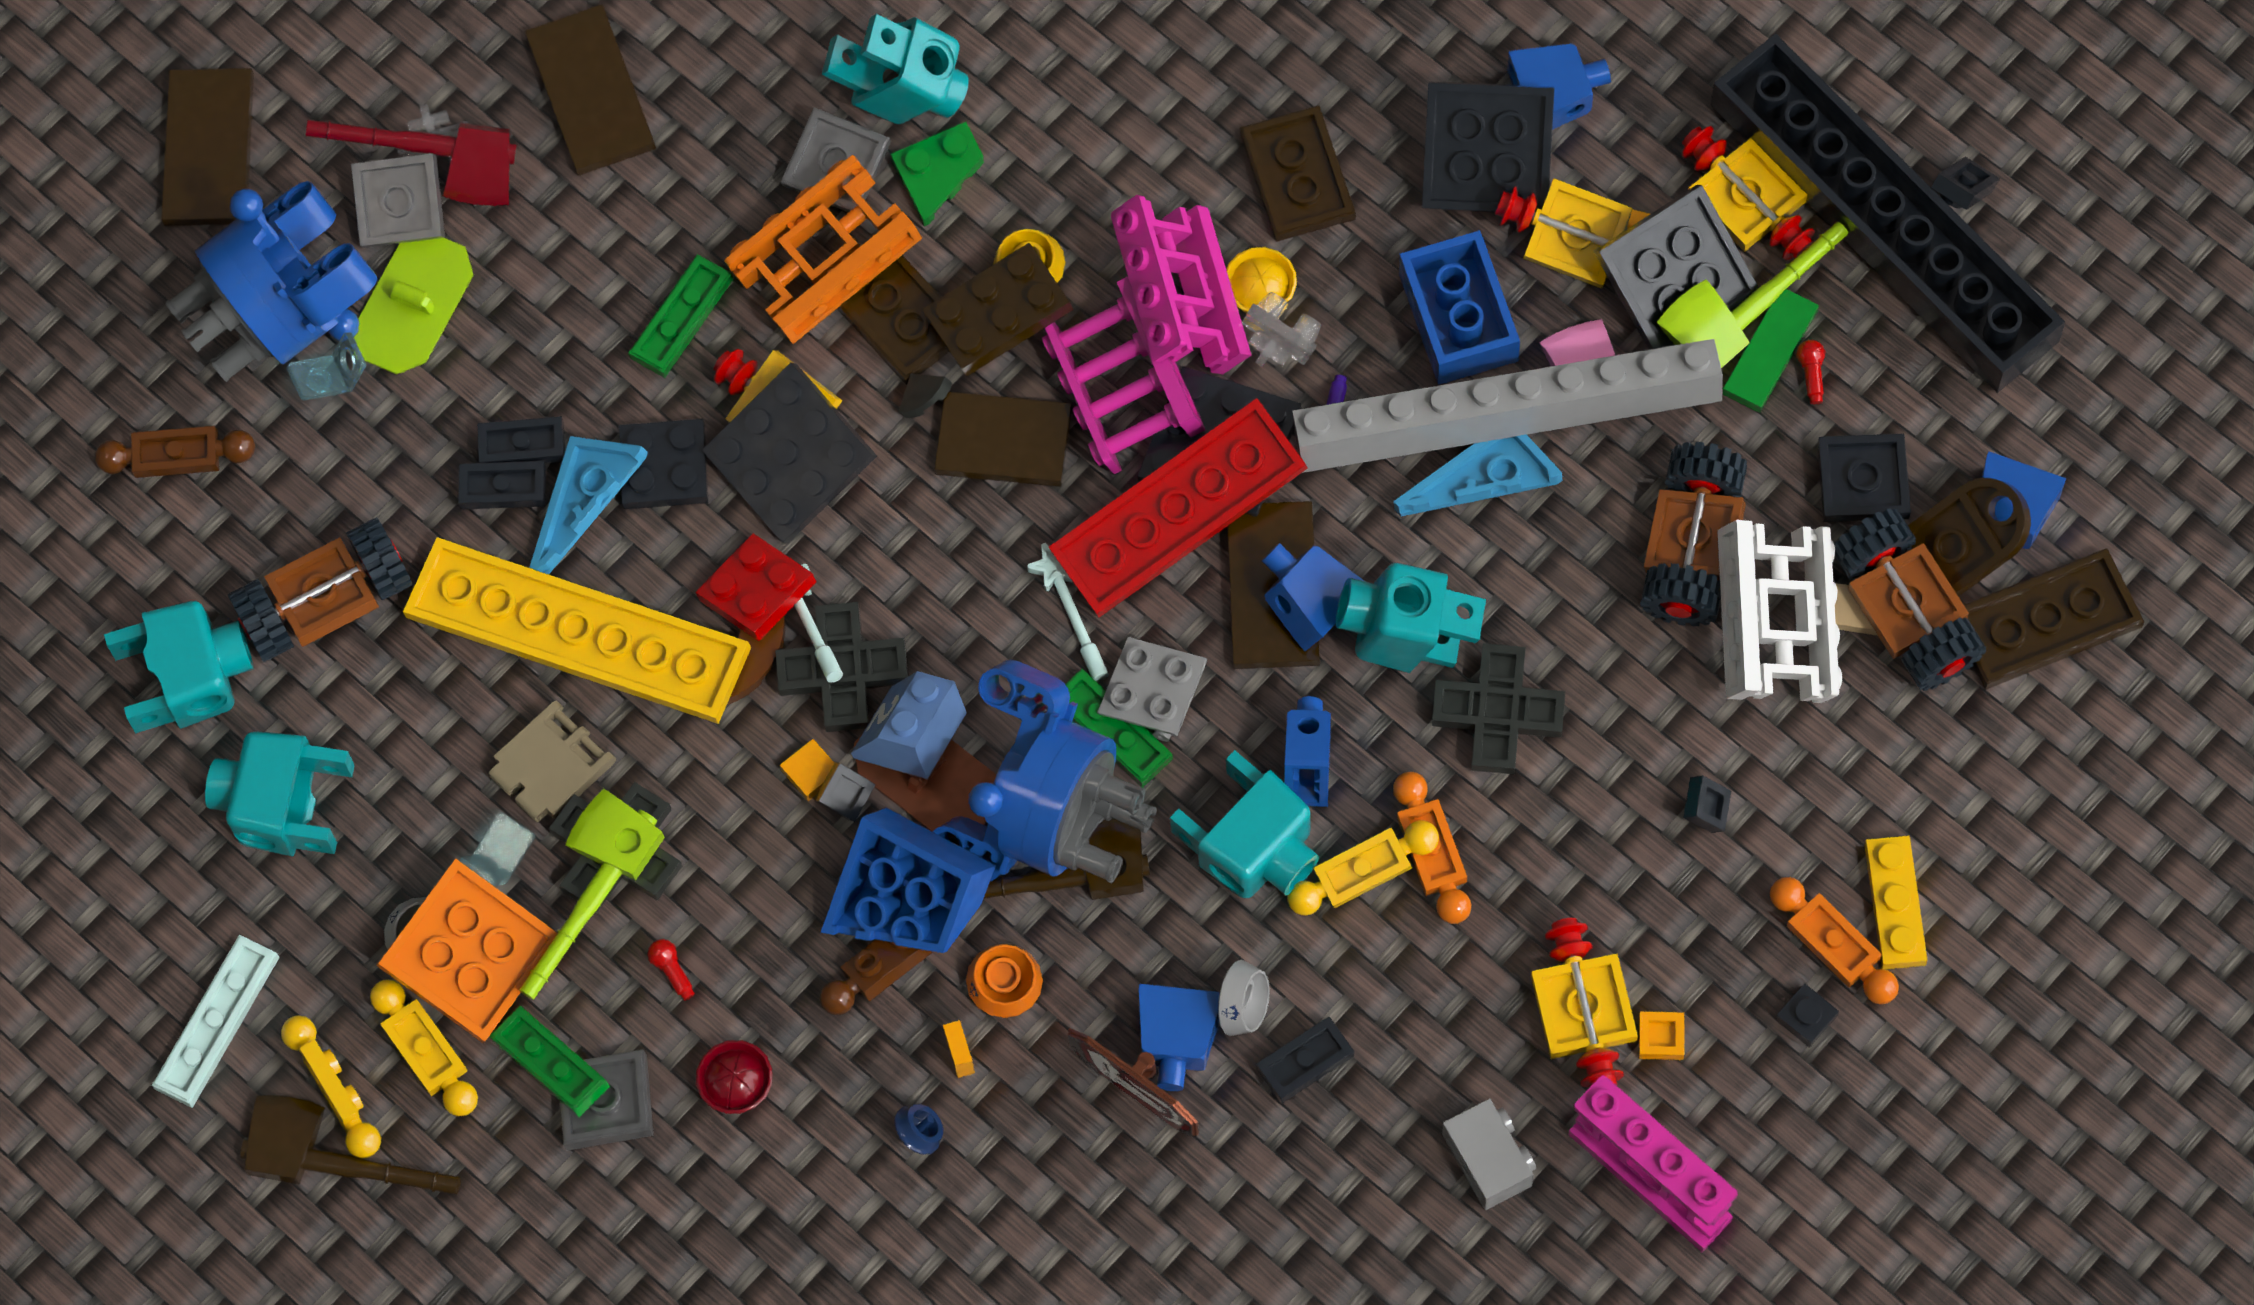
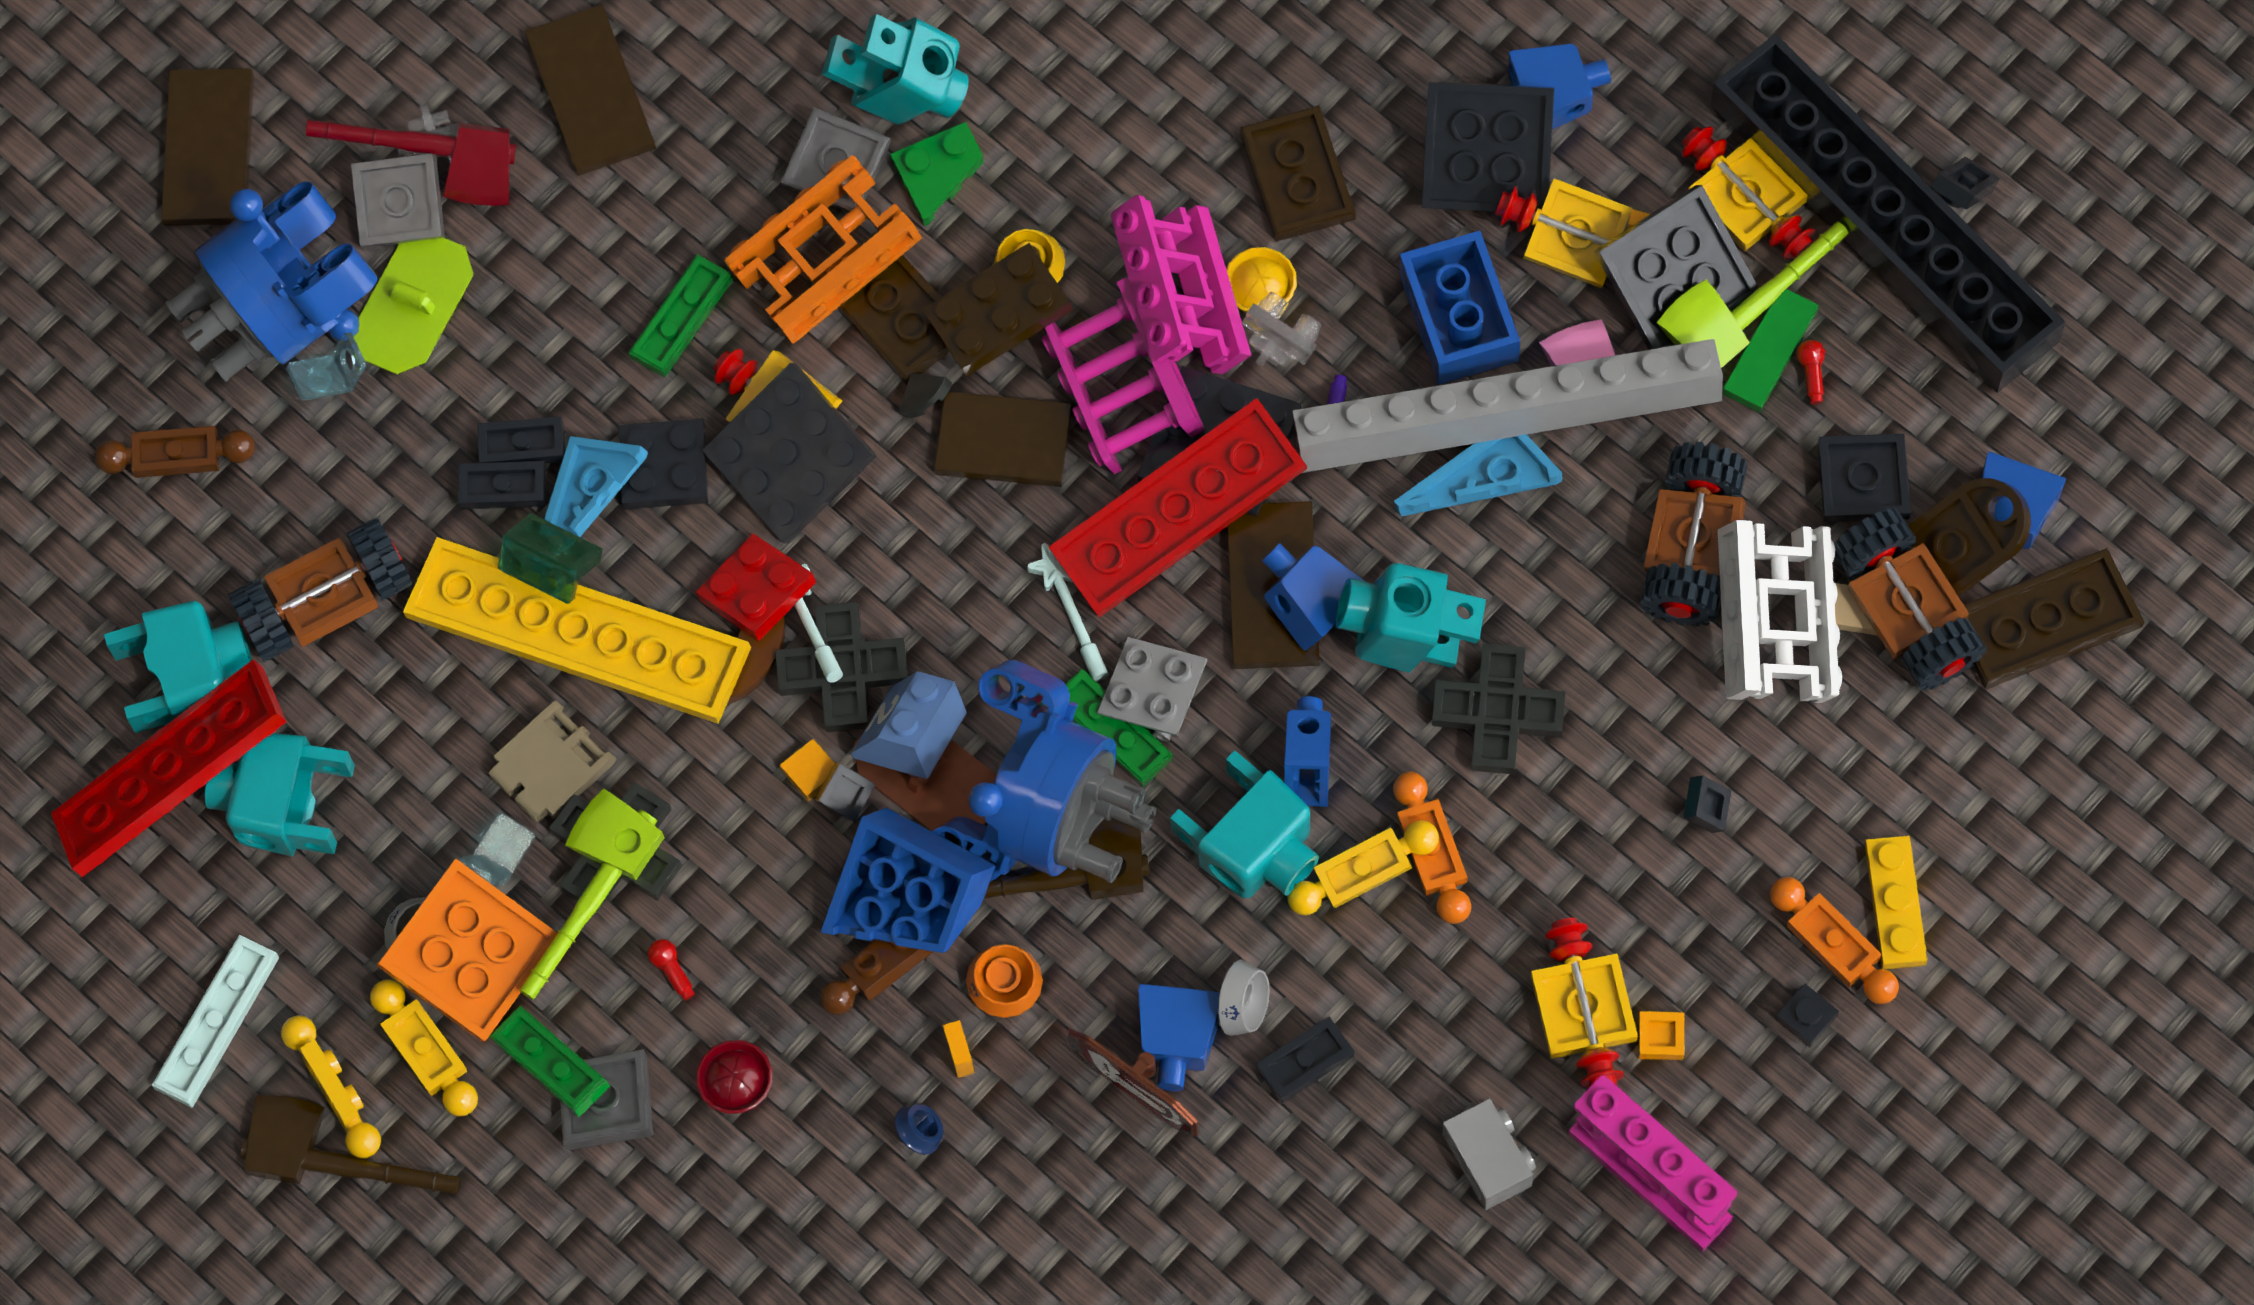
none -> red plate [51,659,287,877]
none -> clear green bracket [498,513,603,604]

